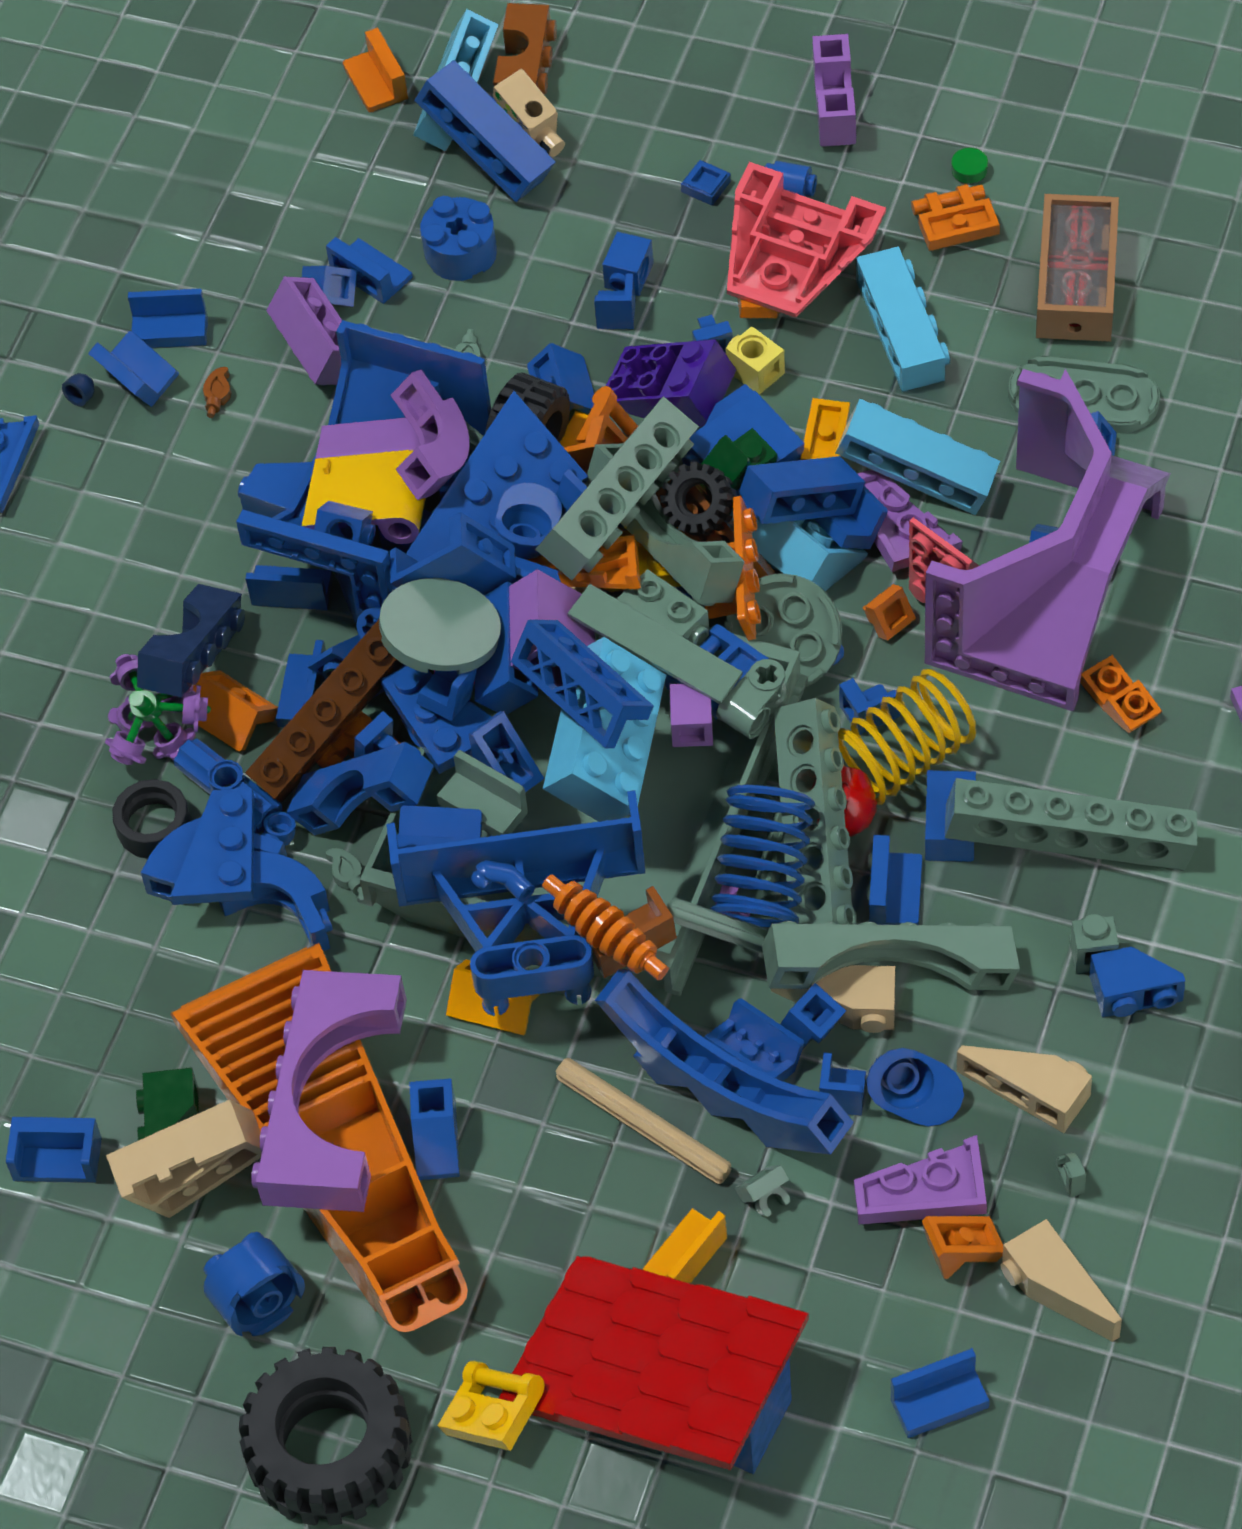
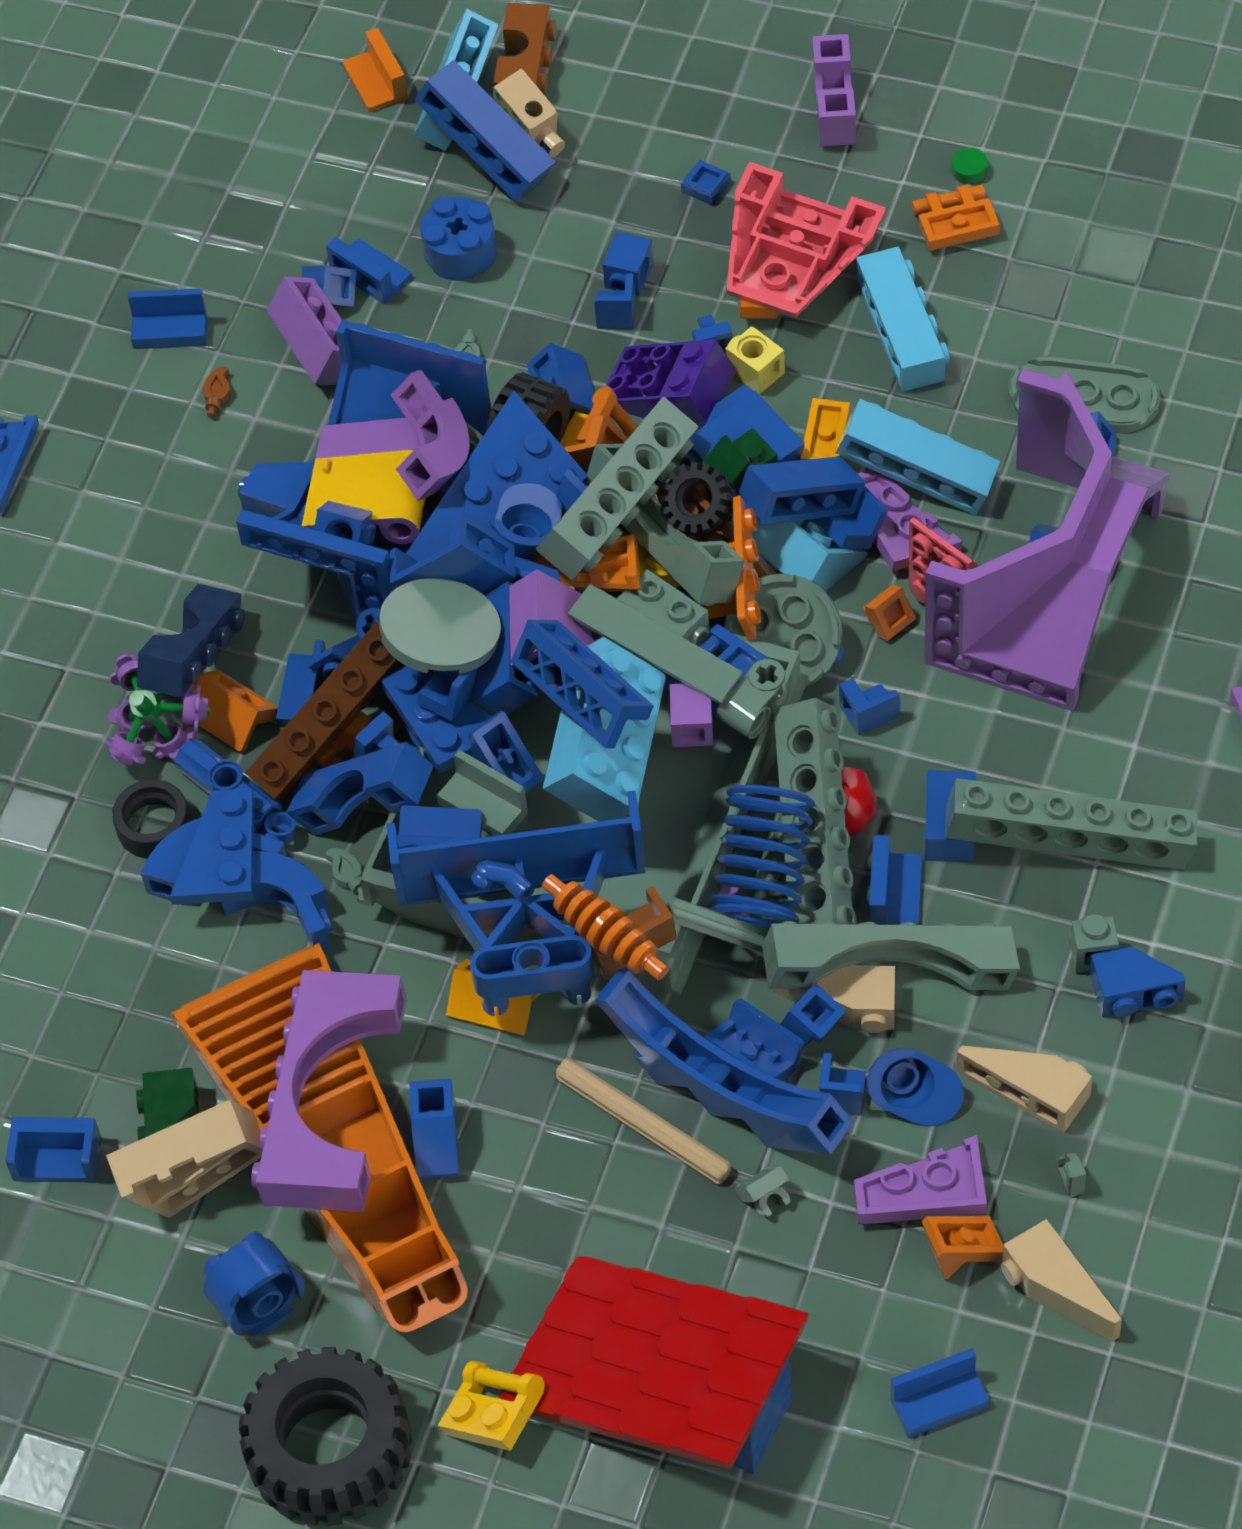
dark blue hinge [62,373,95,406] -> none
blue panel [88,331,179,407] -> none
blue panel [245,565,333,610] -> none
light orange panel [642,1208,727,1284] -> none
blue brick [765,161,817,197] -> none
yellow piece [838,669,976,805] -> none
brick [1036,194,1119,341] -> none
orange slope [1080,654,1162,733] -> none

